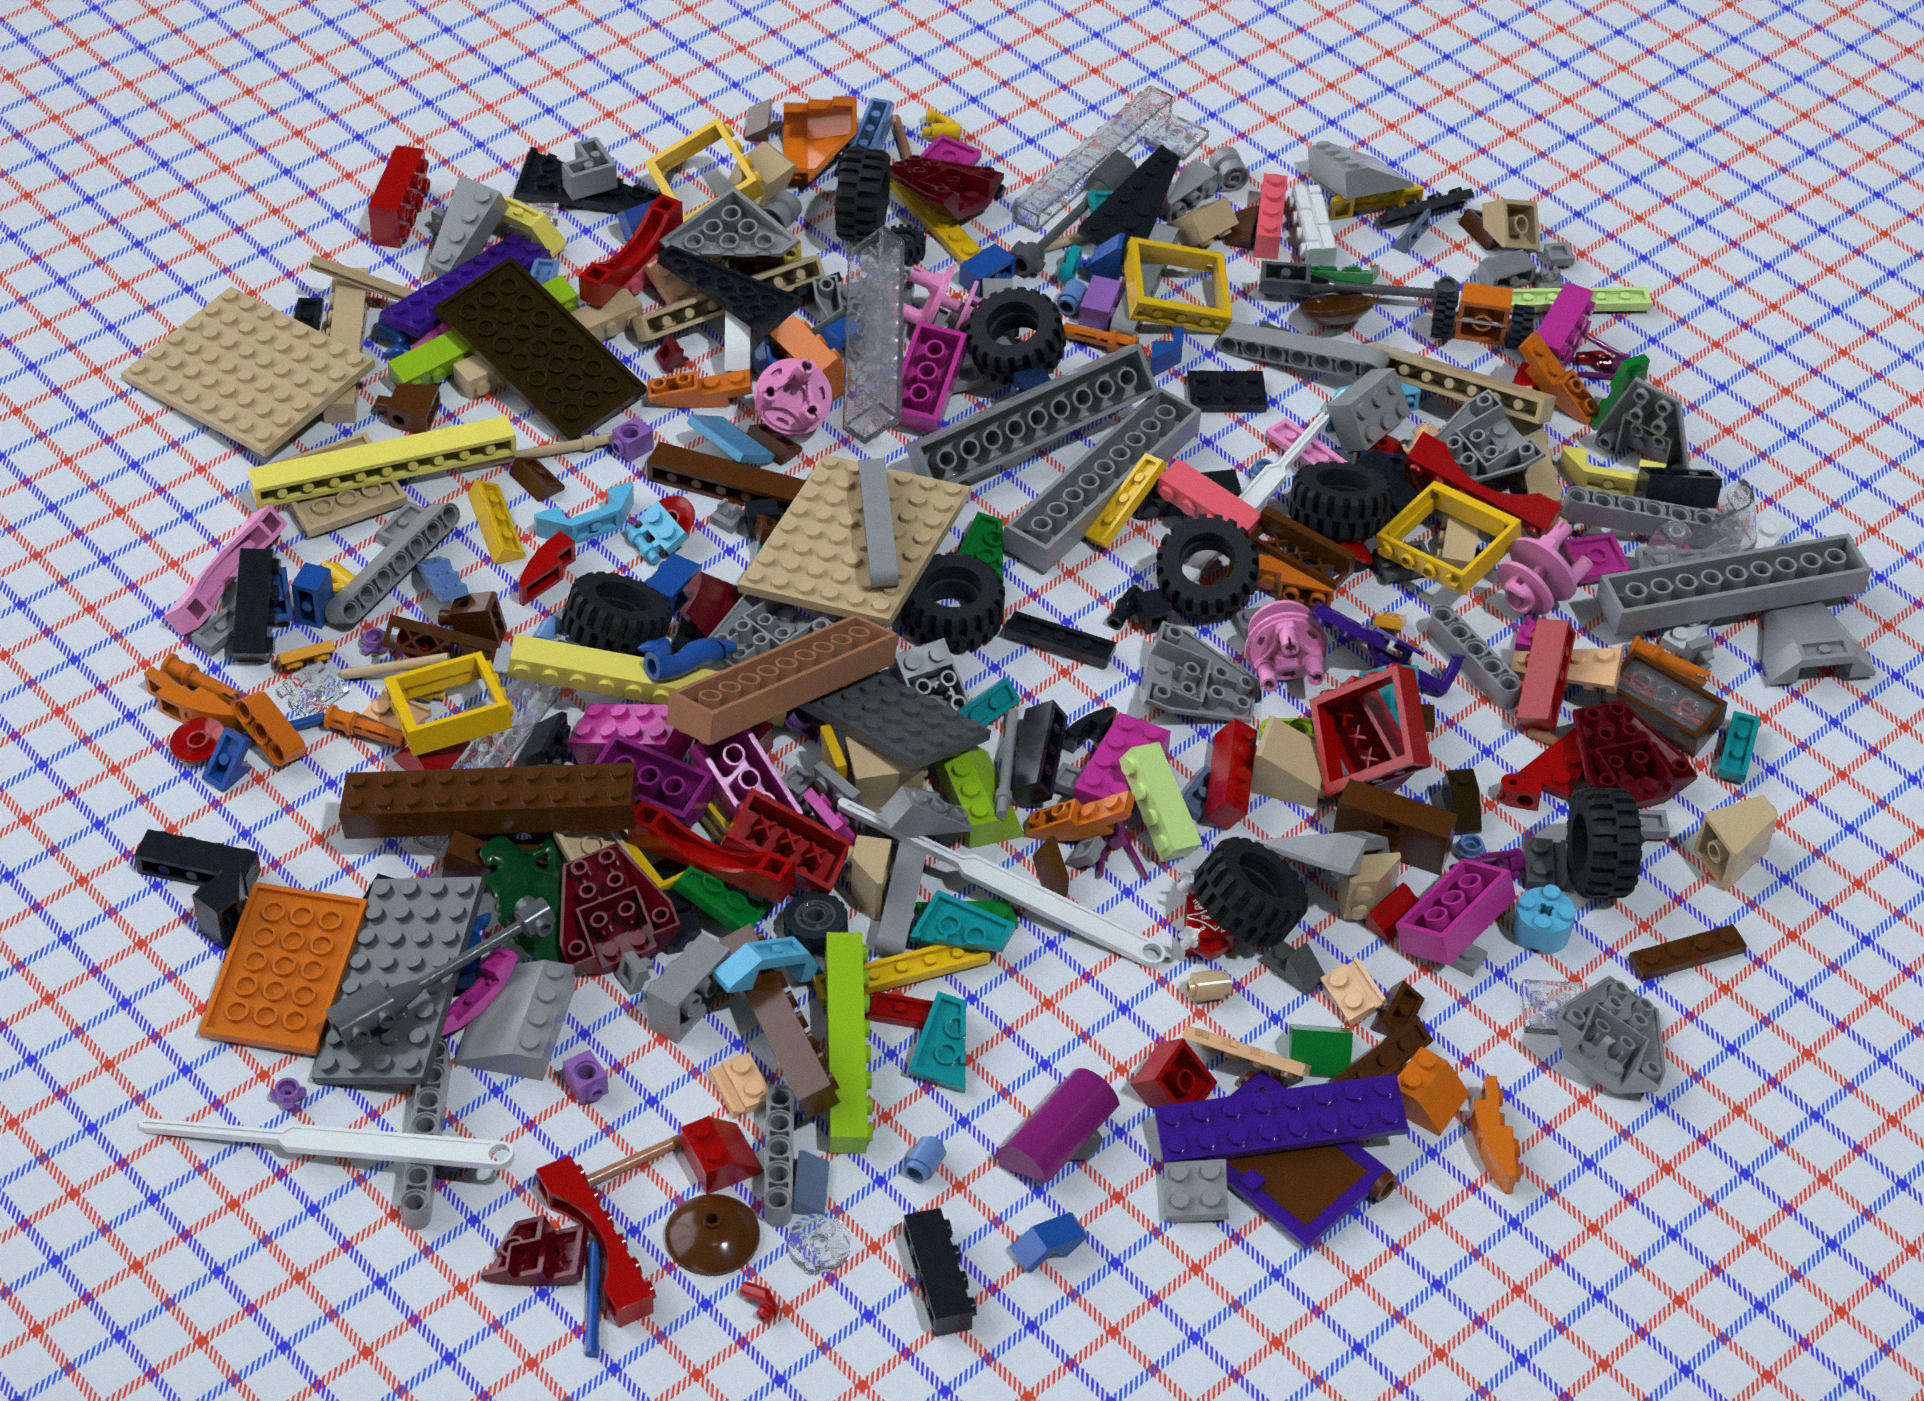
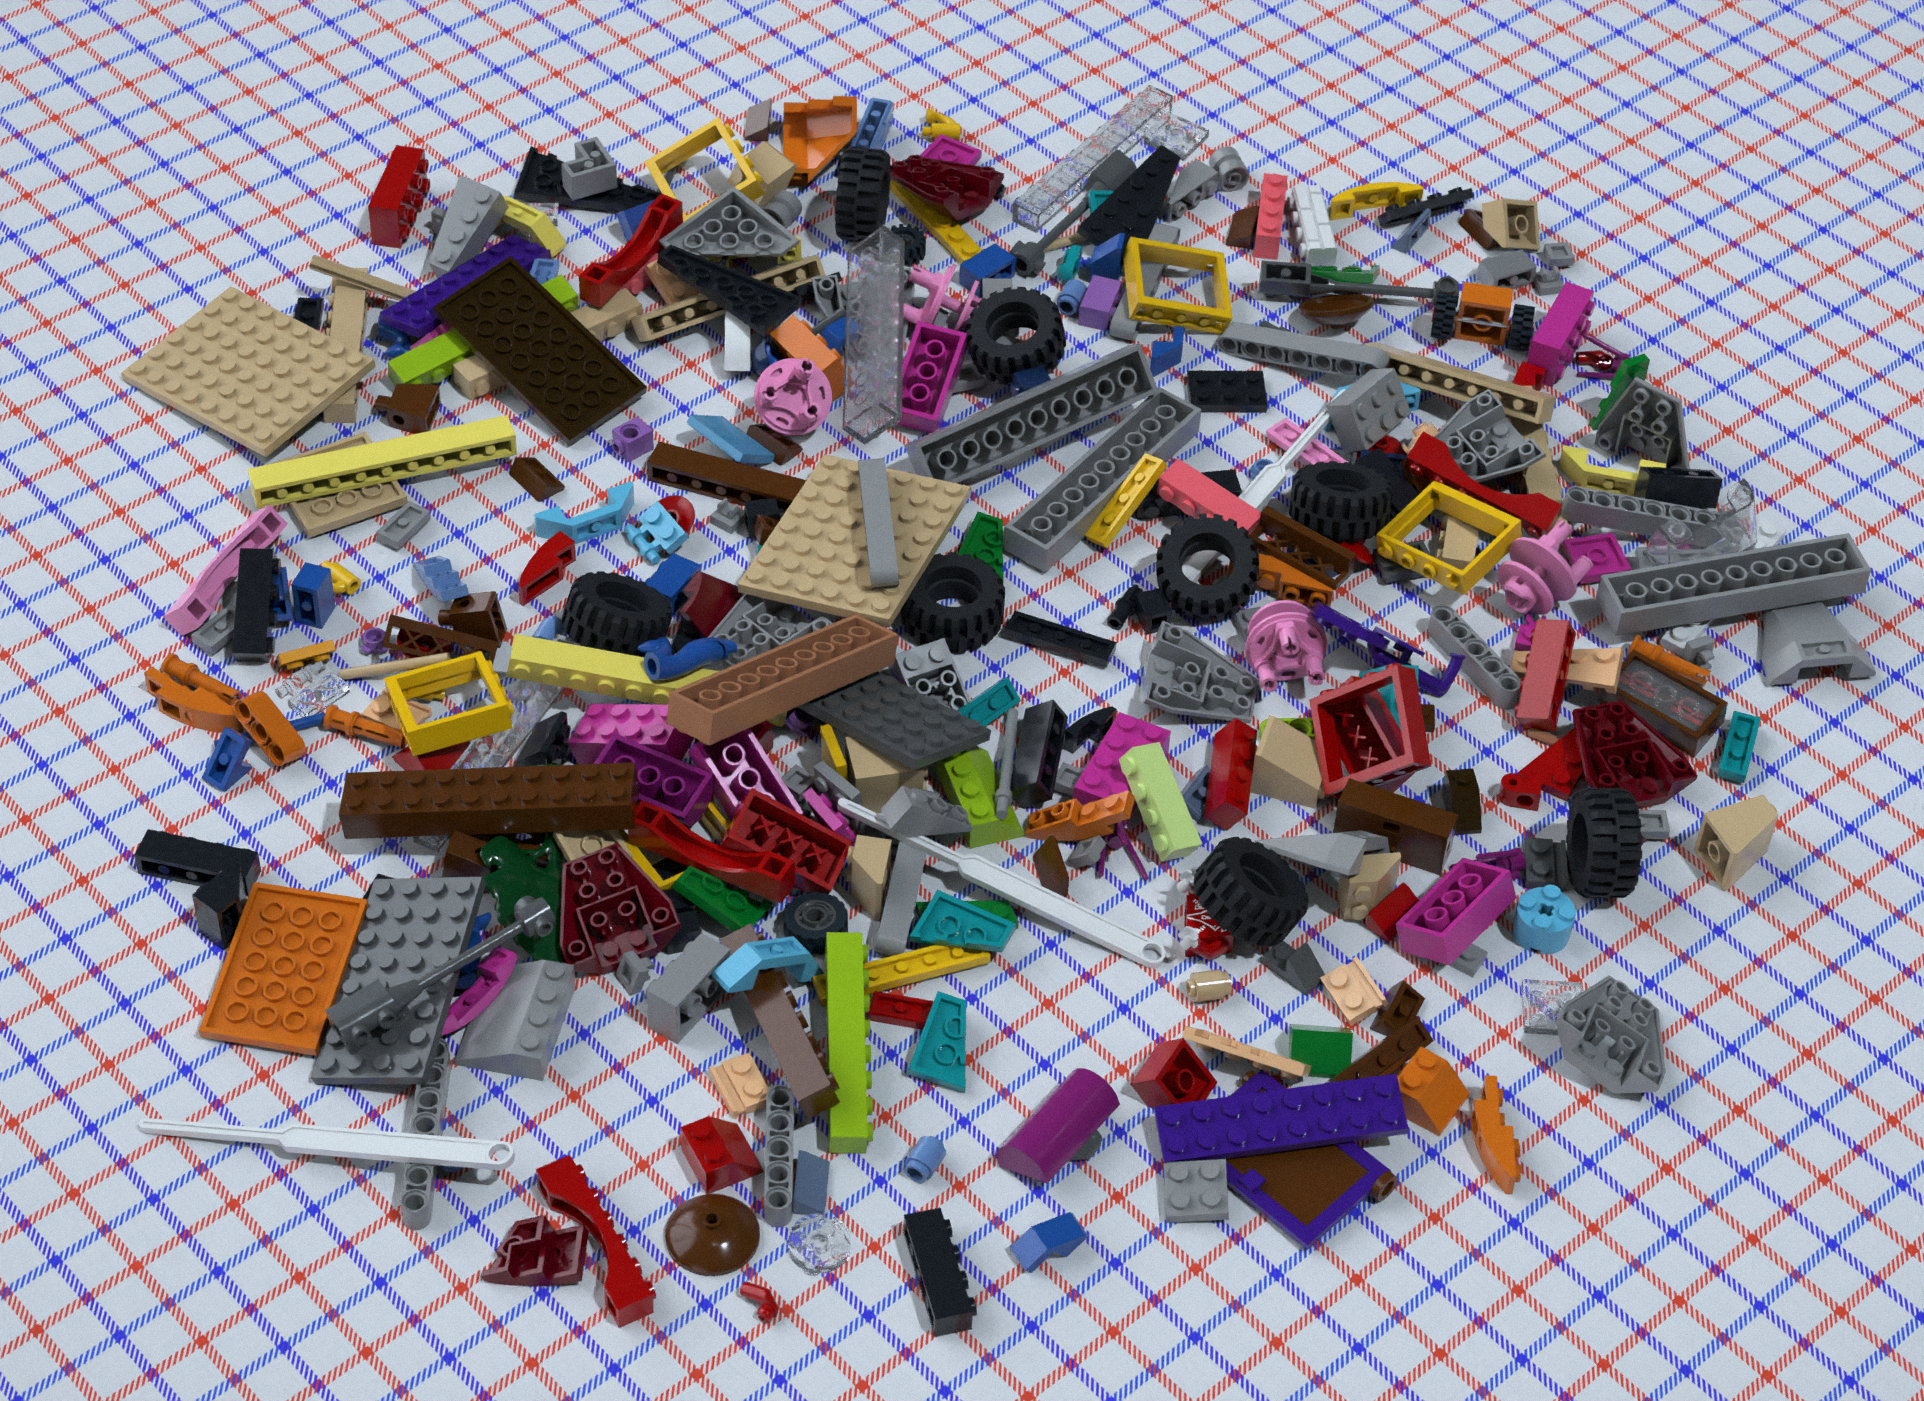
red dish [170,717,224,763] -> none
medium lavender plate [269,1078,307,1110] -> none
light grey beam [325,503,460,624] -> none
tan bar [459,433,613,472] -> none
yellow slope [468,480,526,564] -> none
medium lavender brick [563,1049,609,1106] -> none
nougat bar [586,1133,681,1188] -> none
blue bar [586,1242,601,1358] -> none
orange slope [647,369,753,409] -> none
dark red tile [655,336,689,373] -> none
reddish brown slope [734,256,785,276] -> none
nougat bar [893,115,912,160] -> none
orange pin [1064,322,1139,352] -> none
tan slope [1166,197,1239,247] -> none
light grey slope [1308,141,1414,200] -> none
light orange plate [1374,611,1408,634] -> none
medium blue plate [1456,834,1485,860] -> none
yellowish green plate [1510,287,1652,313] -> none
orange slope [1518,331,1601,425] -> none
reddish brown plate [1628,924,1747,982] -> none

